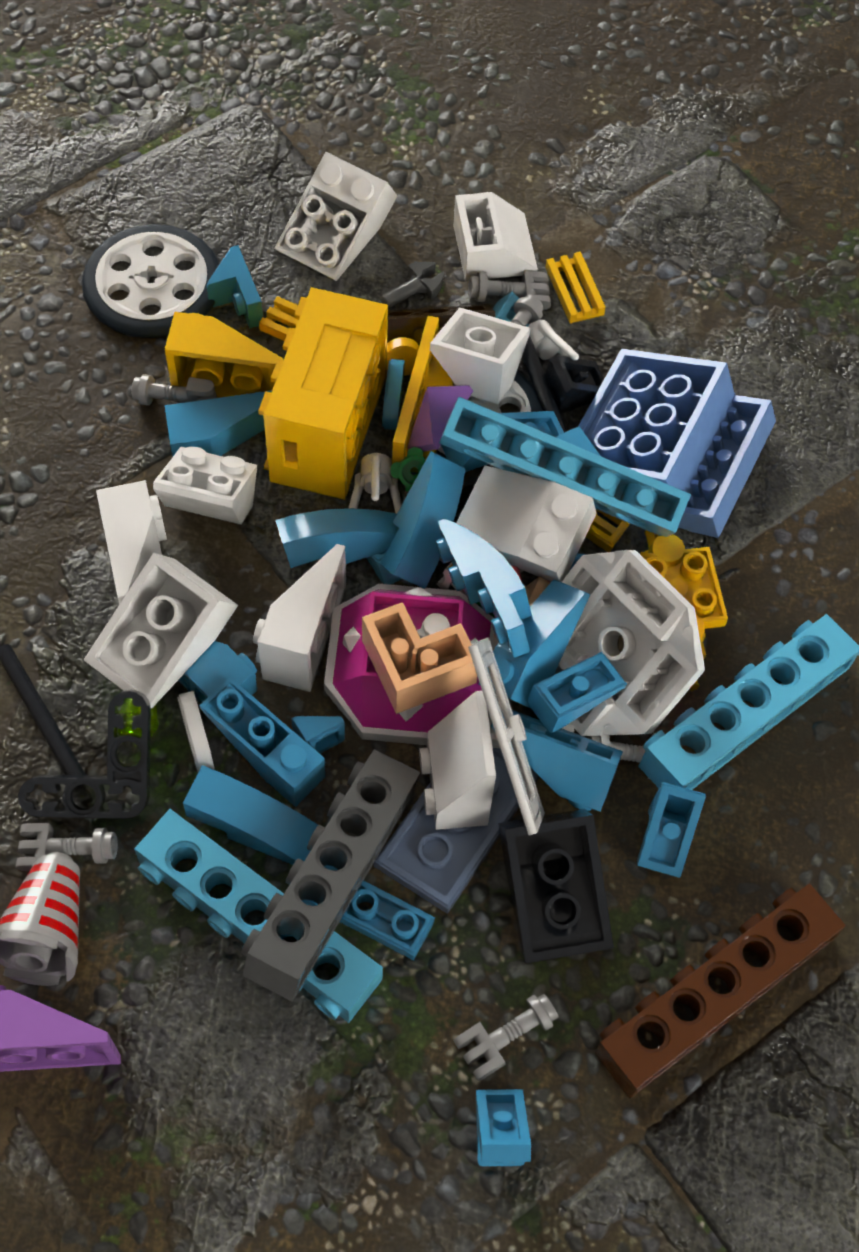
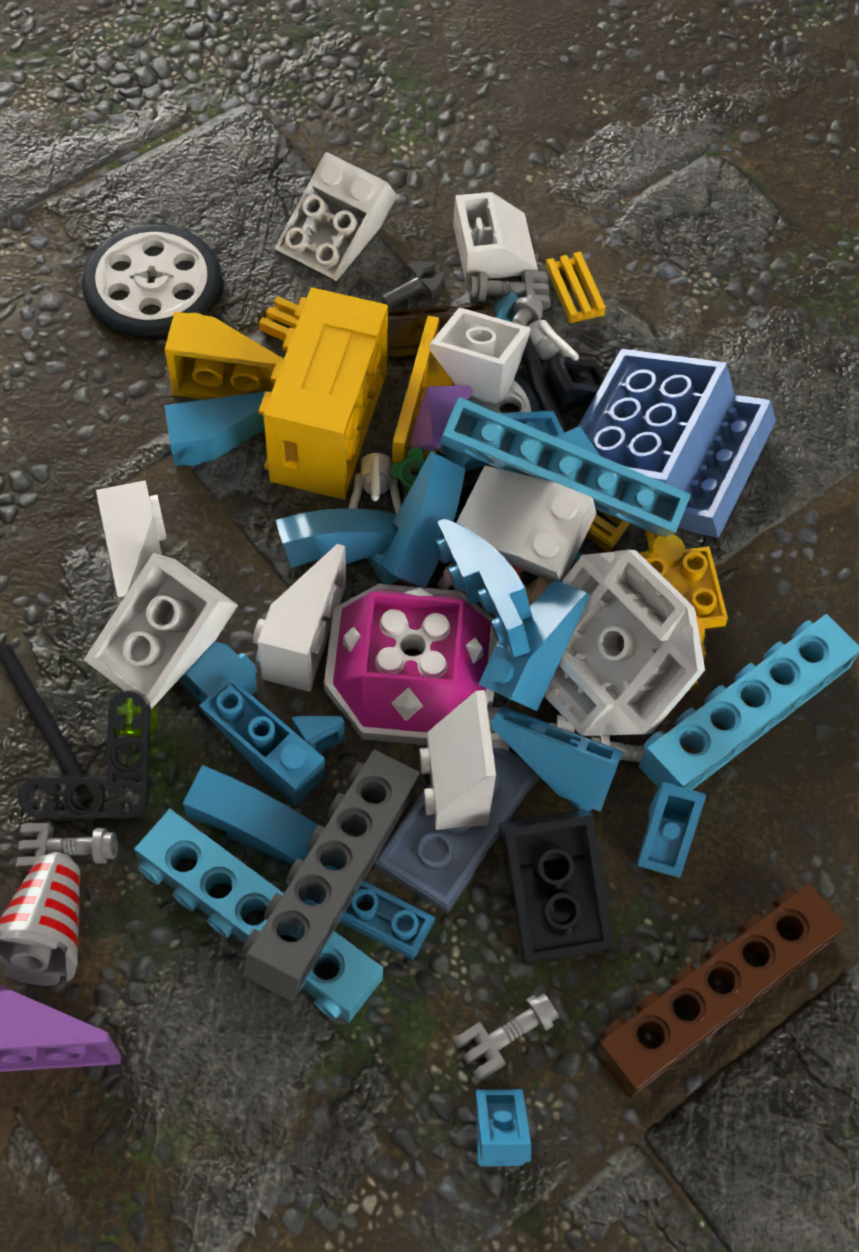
light grey hinge [131,374,217,405] -> none
white slope [153,447,257,524] -> none
white tile [177,691,215,772] -> none
dark azure slope [207,245,263,328] -> none
light nougat brick [362,602,477,714] -> none
dark azure tile [382,359,405,430] -> none
yellow tile [387,337,419,376] -> none
white door [468,638,545,835] -> none
dark azure slope [527,652,627,733] -> none

